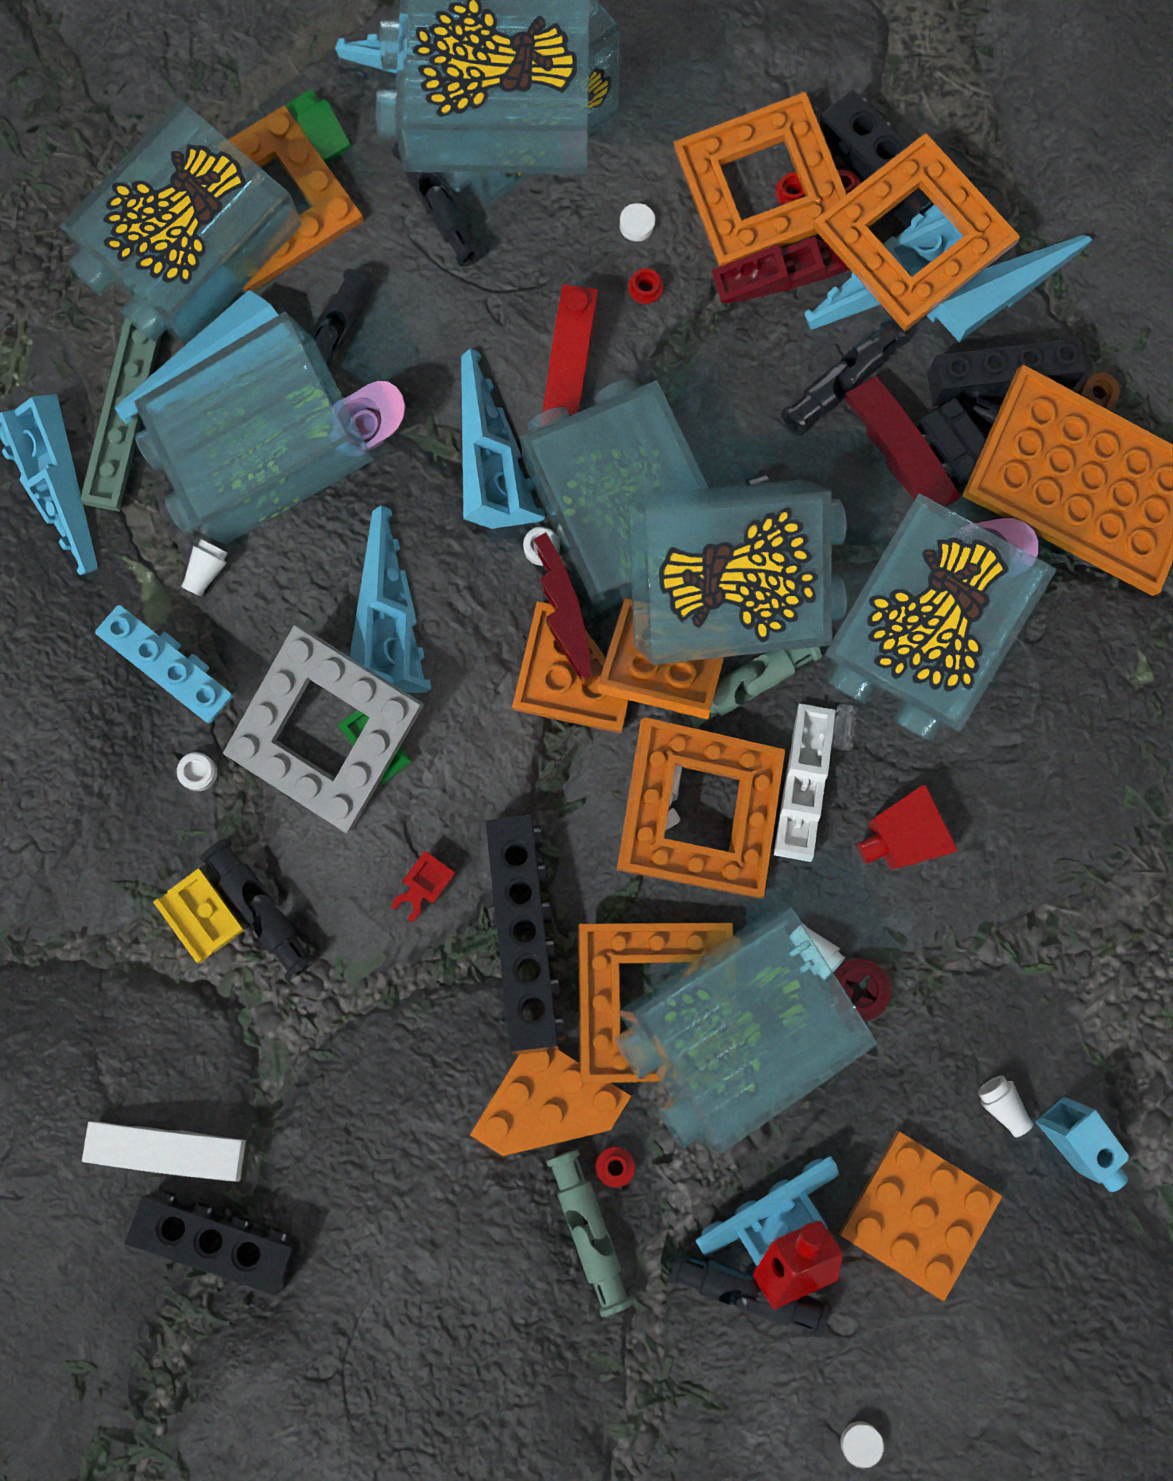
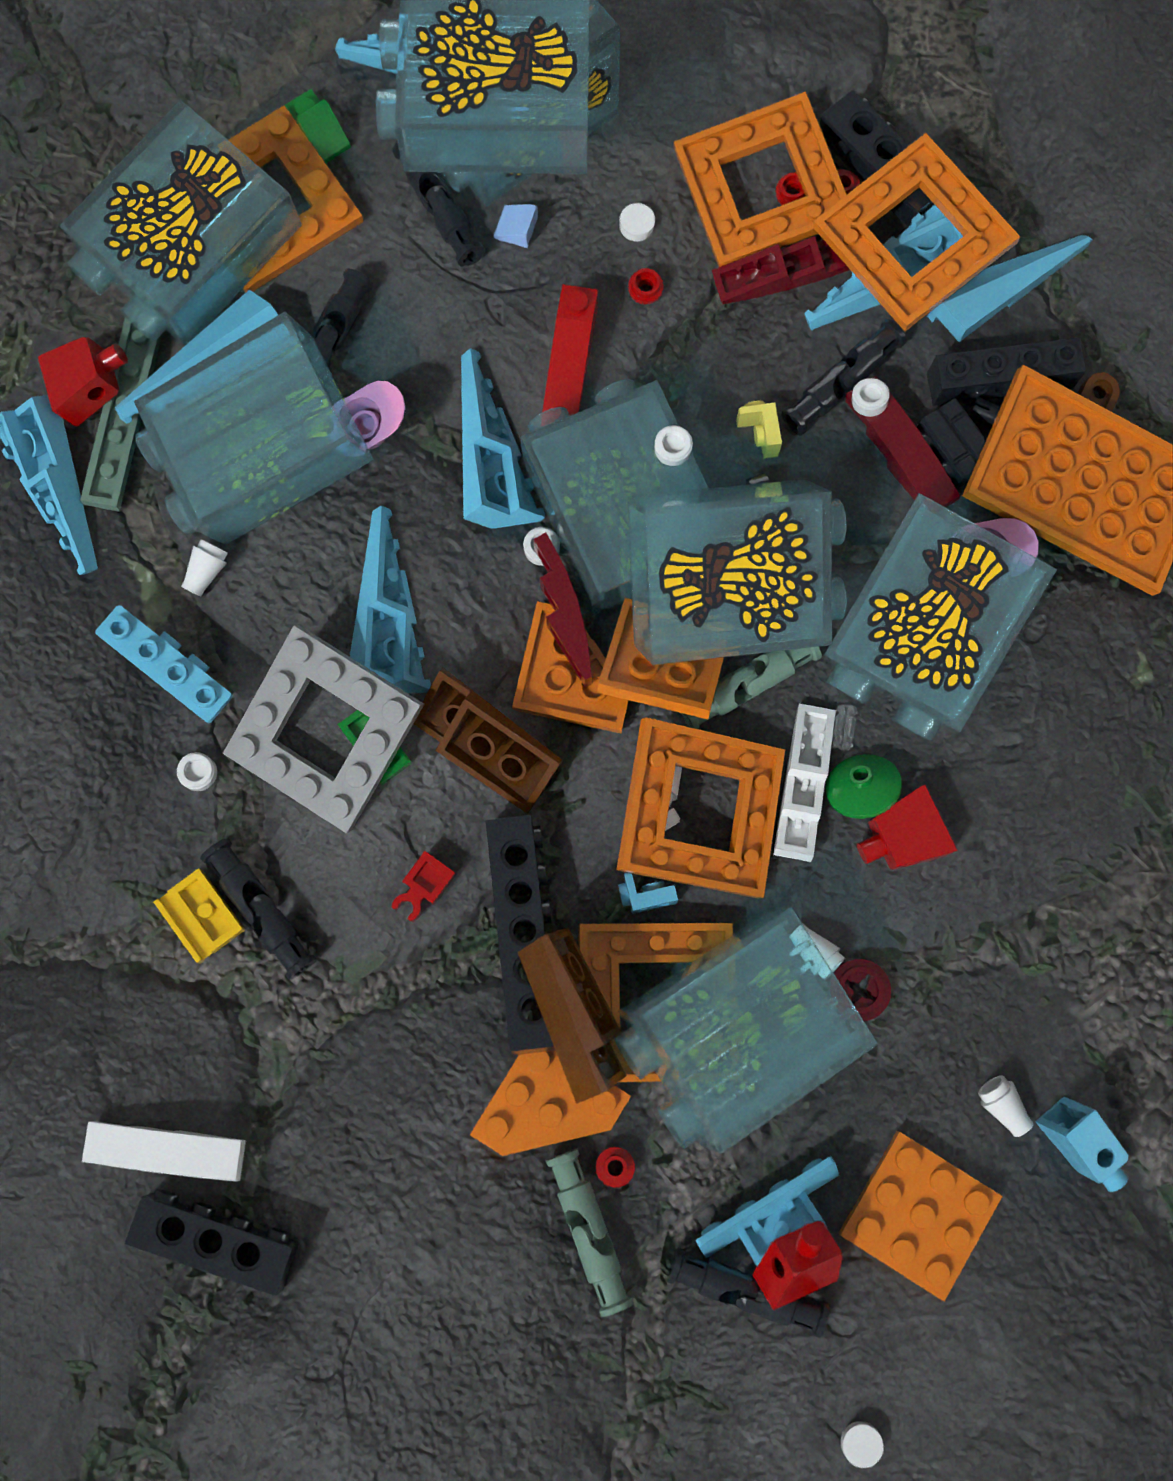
none -> red torso [38,337,128,426]
none -> reddish brown slope [413,667,562,814]
none -> light blue slope [494,204,538,248]
none -> reddish brown slope [518,928,627,1104]
none -> medium azure bracket [618,872,678,914]
none -> white tile [654,425,693,466]
none -> light yellow bracket [736,401,782,458]
none -> green dish [825,754,902,819]
none -> white tile [852,378,889,417]

